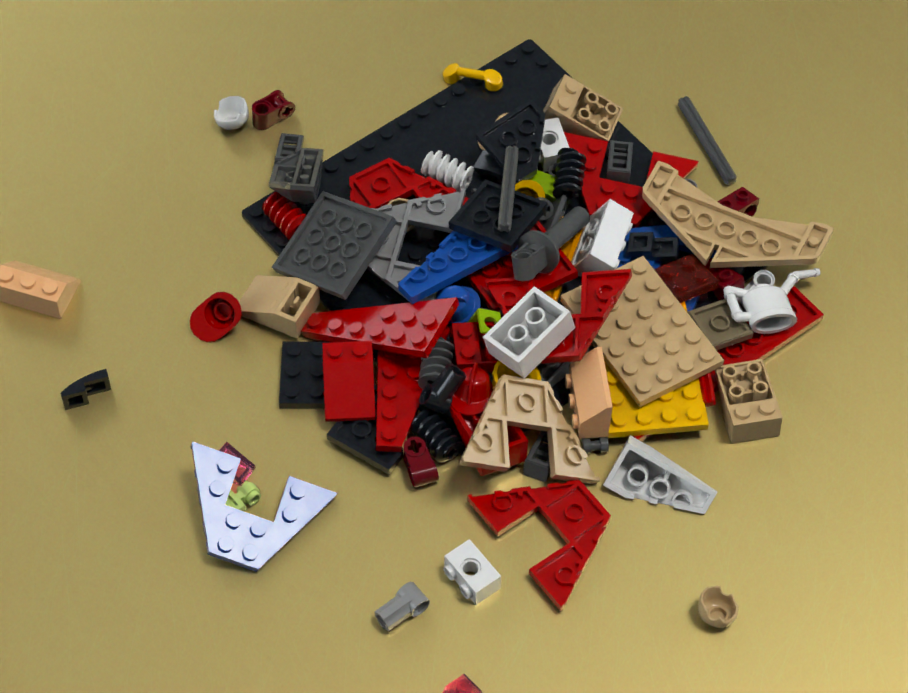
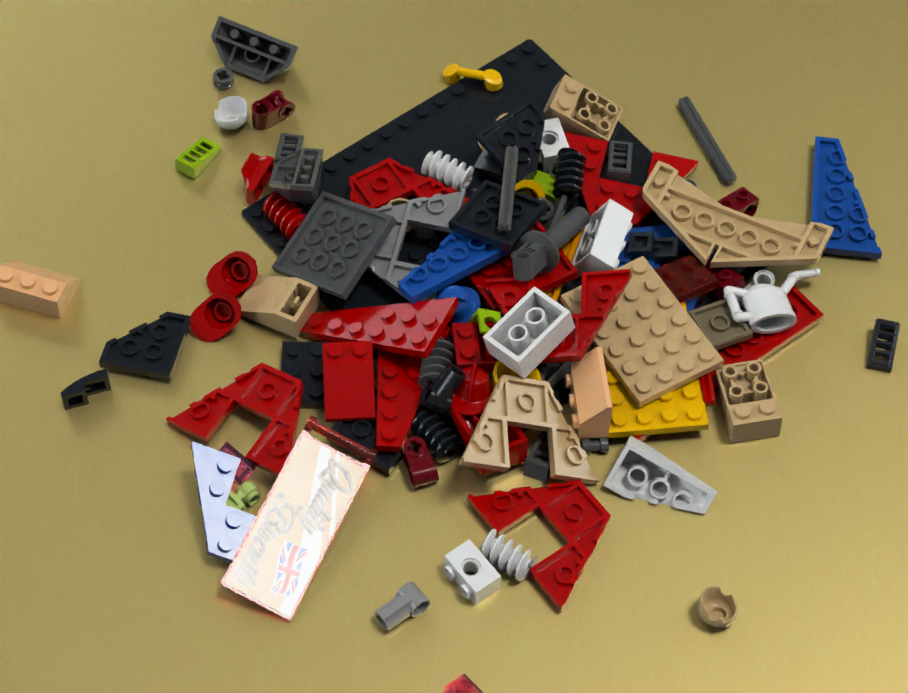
none -> black plate [99,312,191,381]
none -> red wing [166,363,304,478]
none -> lime slope [175,137,222,179]
none -> red piece [207,251,258,297]
none -> dark grey wedge [211,16,299,83]
none -> dark grey bush [213,68,234,90]
none -> flag [220,415,378,621]
none -> red slope [241,153,274,205]
none -> white piece [481,529,538,582]
none -> blue wing [811,136,882,259]
none -> black slope [867,318,900,372]

